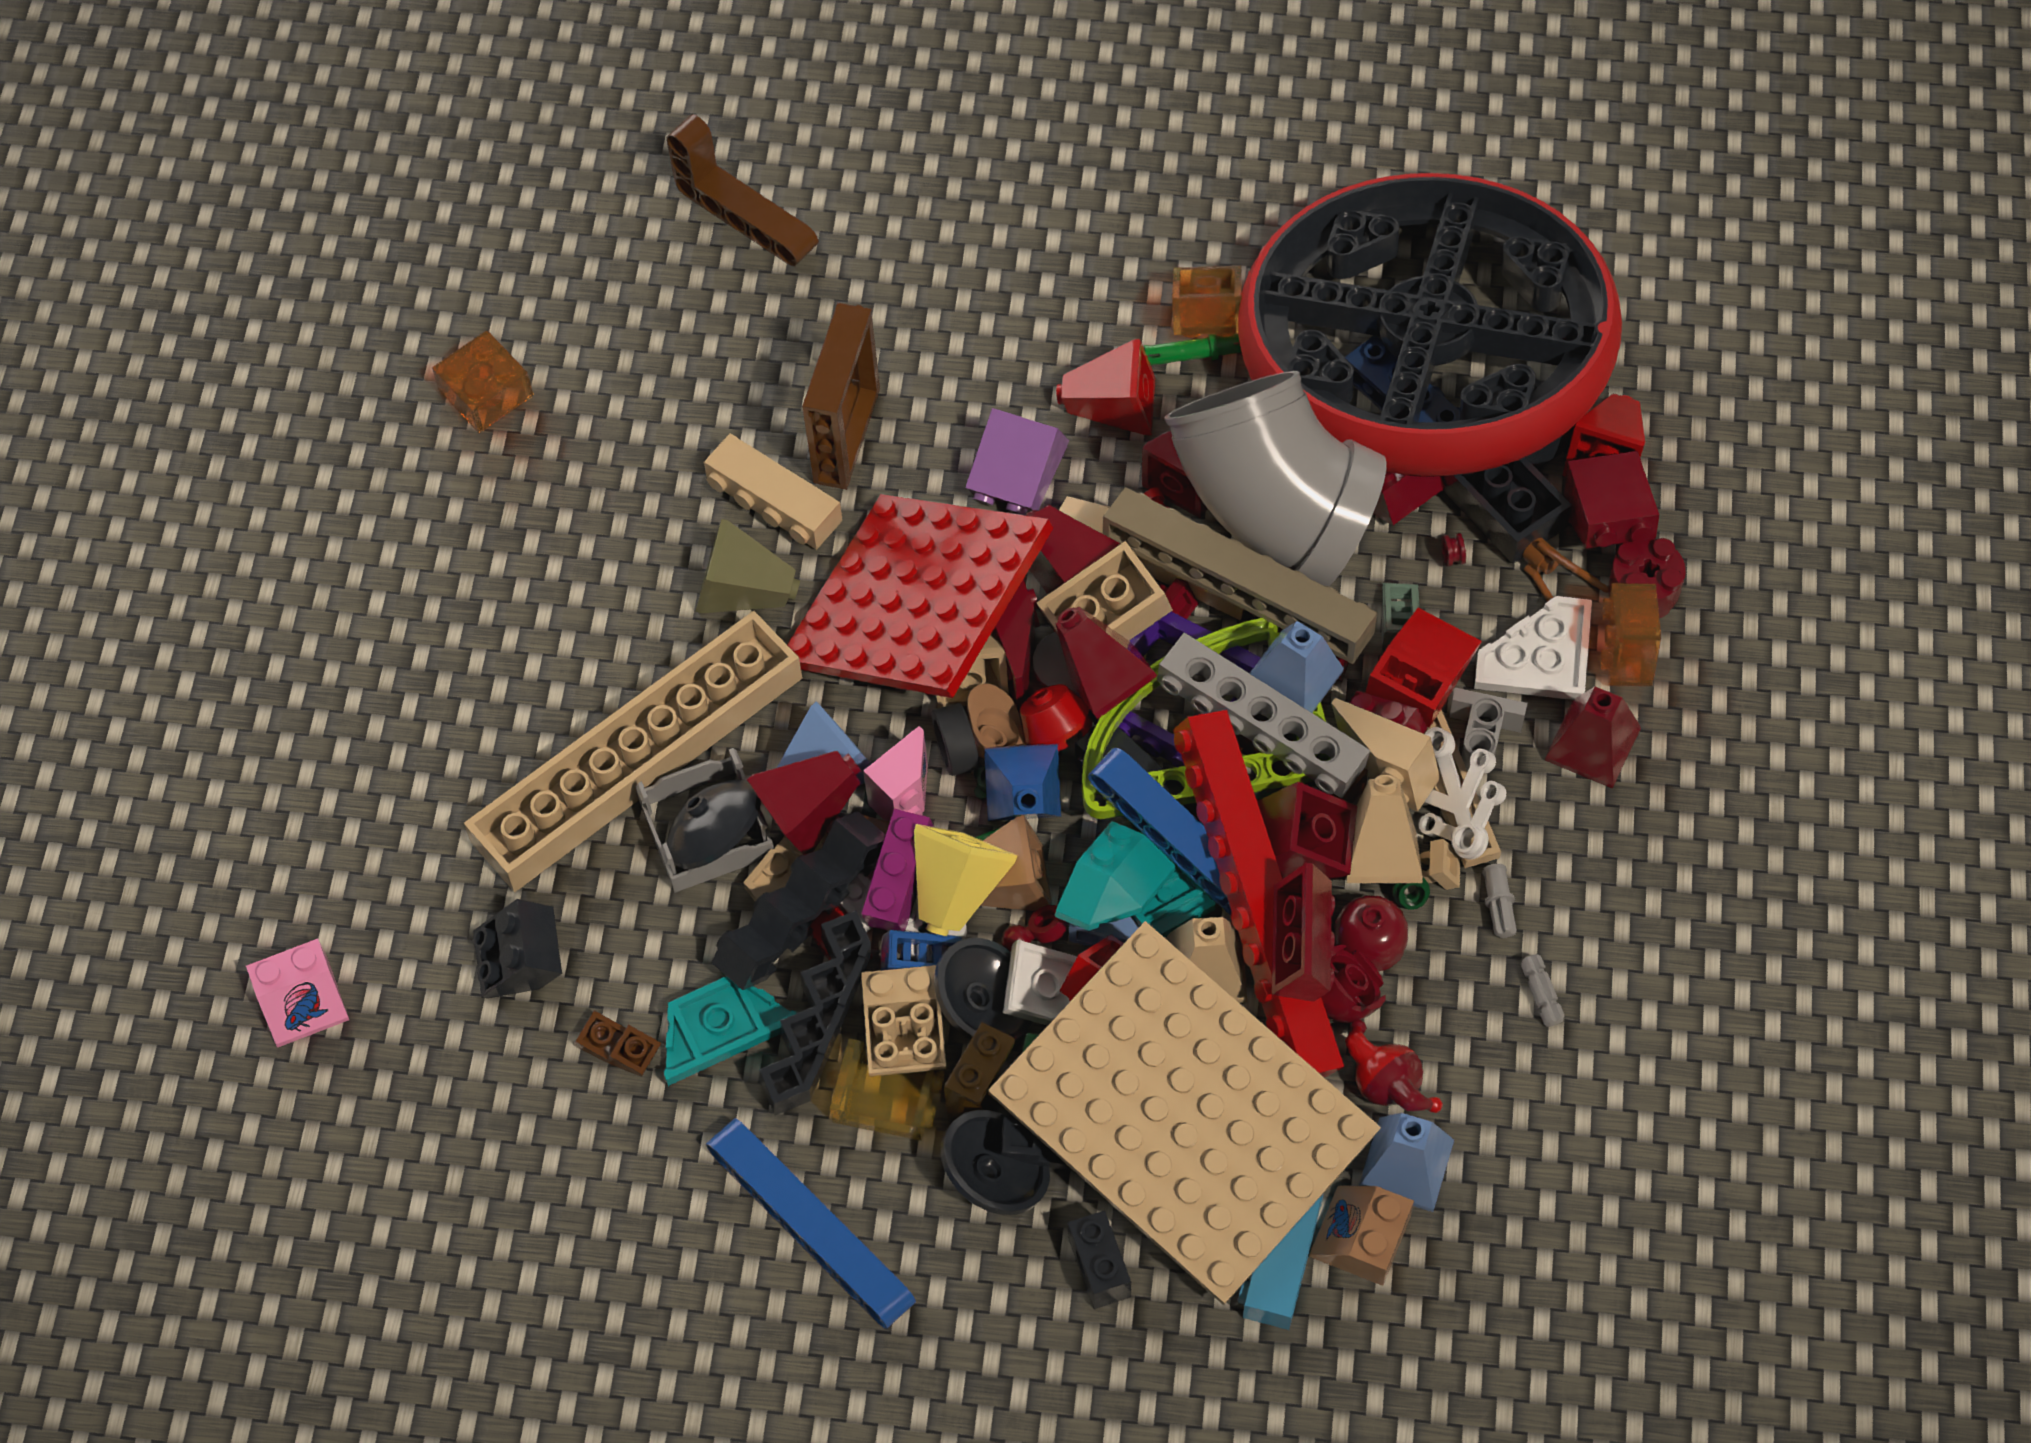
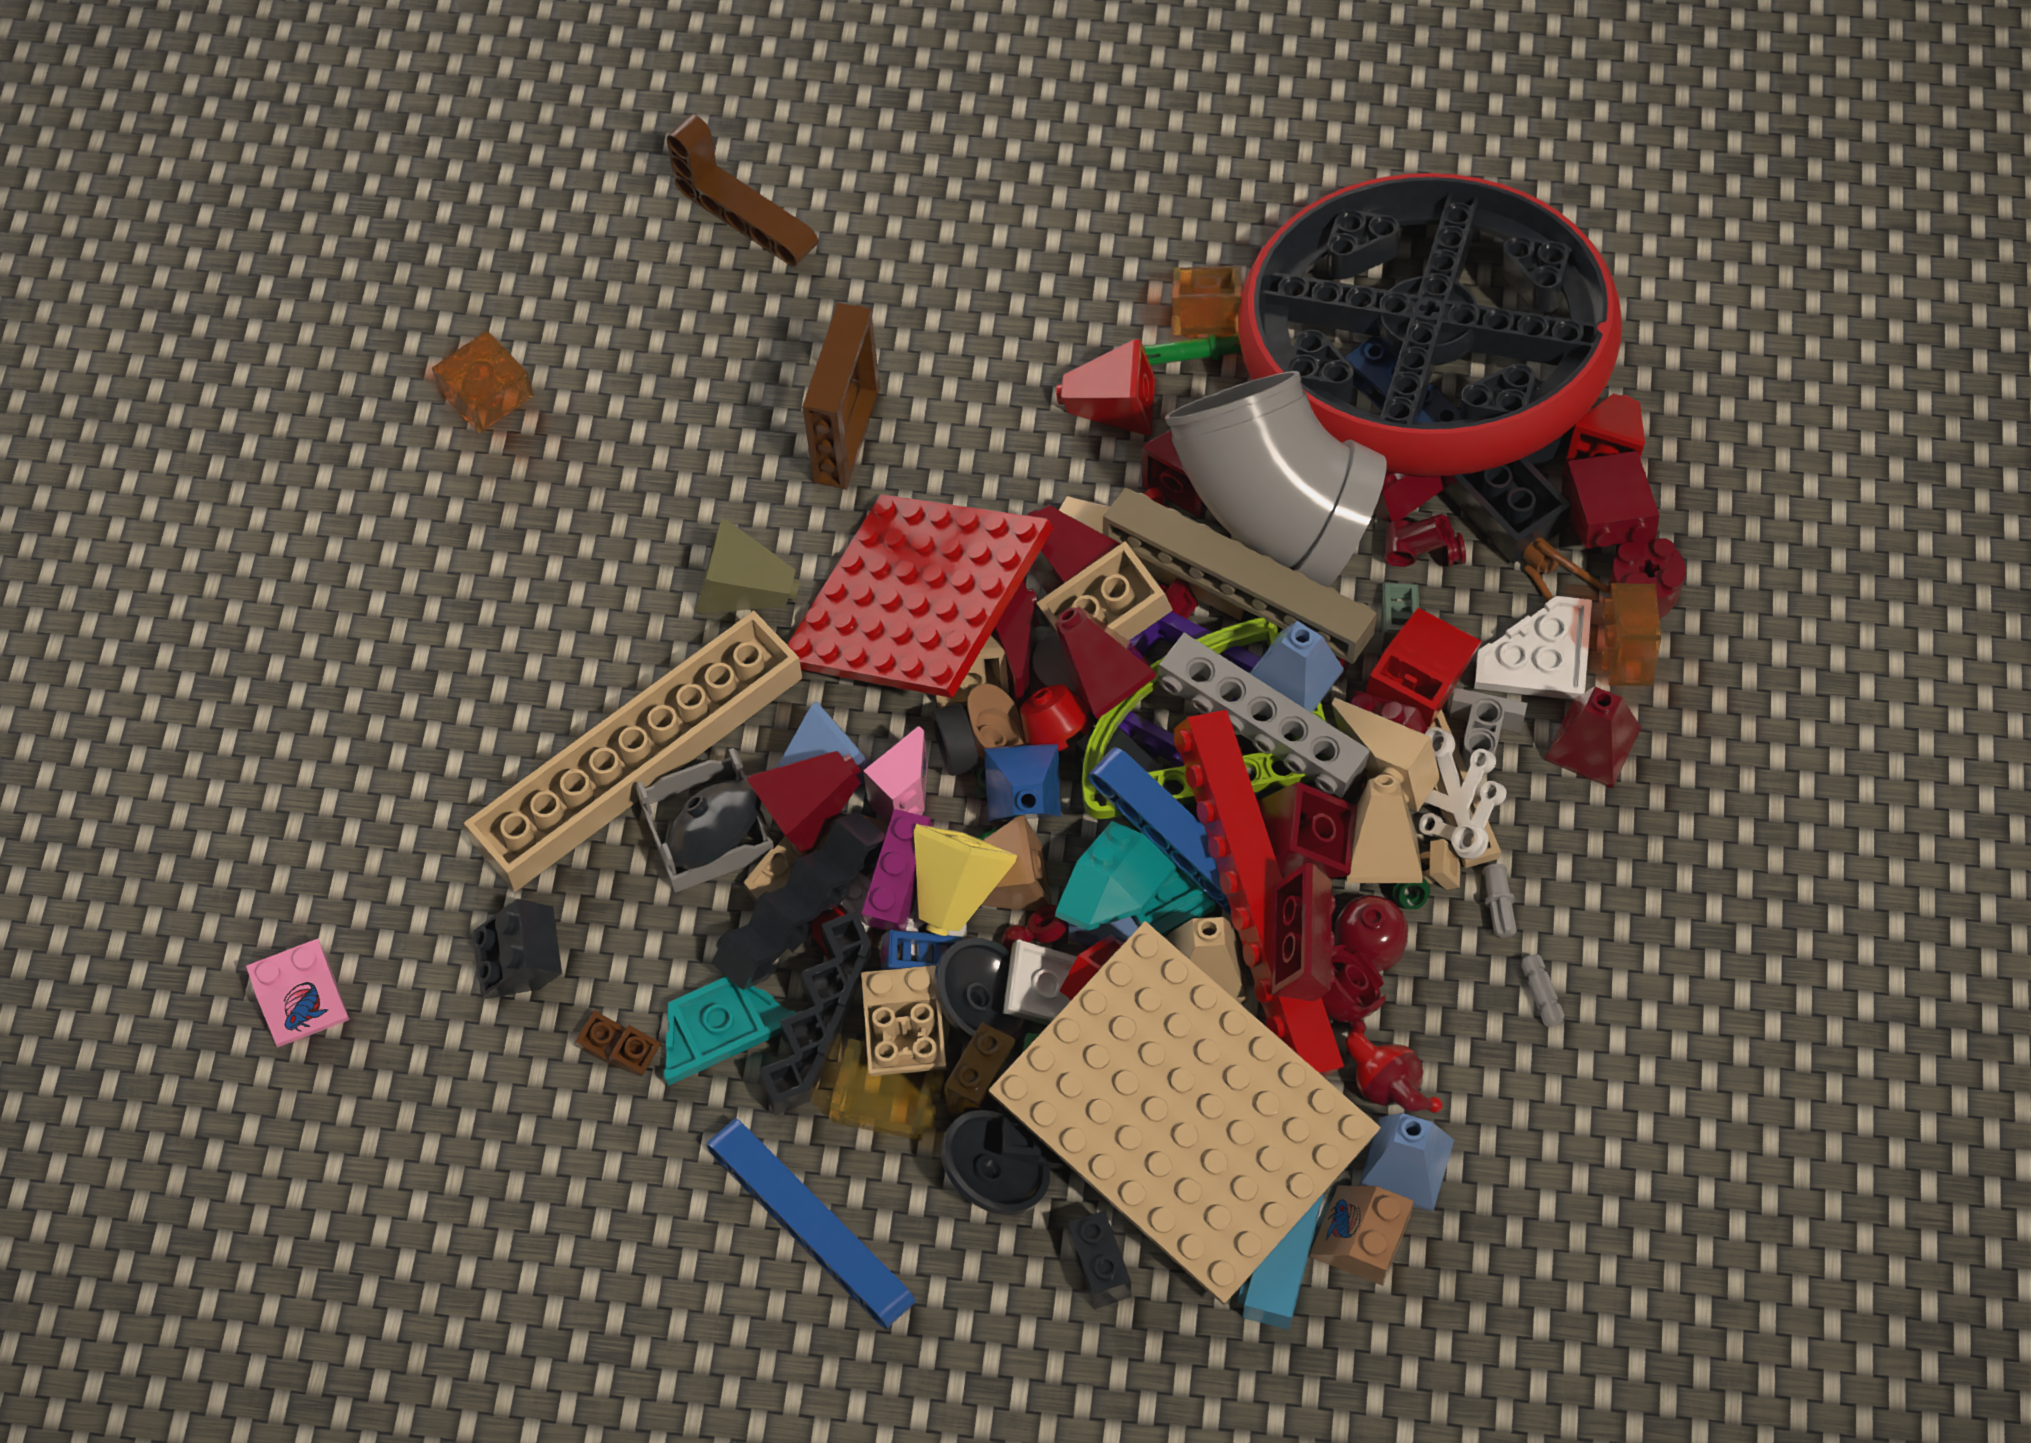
tan brick [704,433,843,550] -> none
medium lavender slope [965,408,1069,515] -> none
none -> dark red piece [1385,513,1454,567]

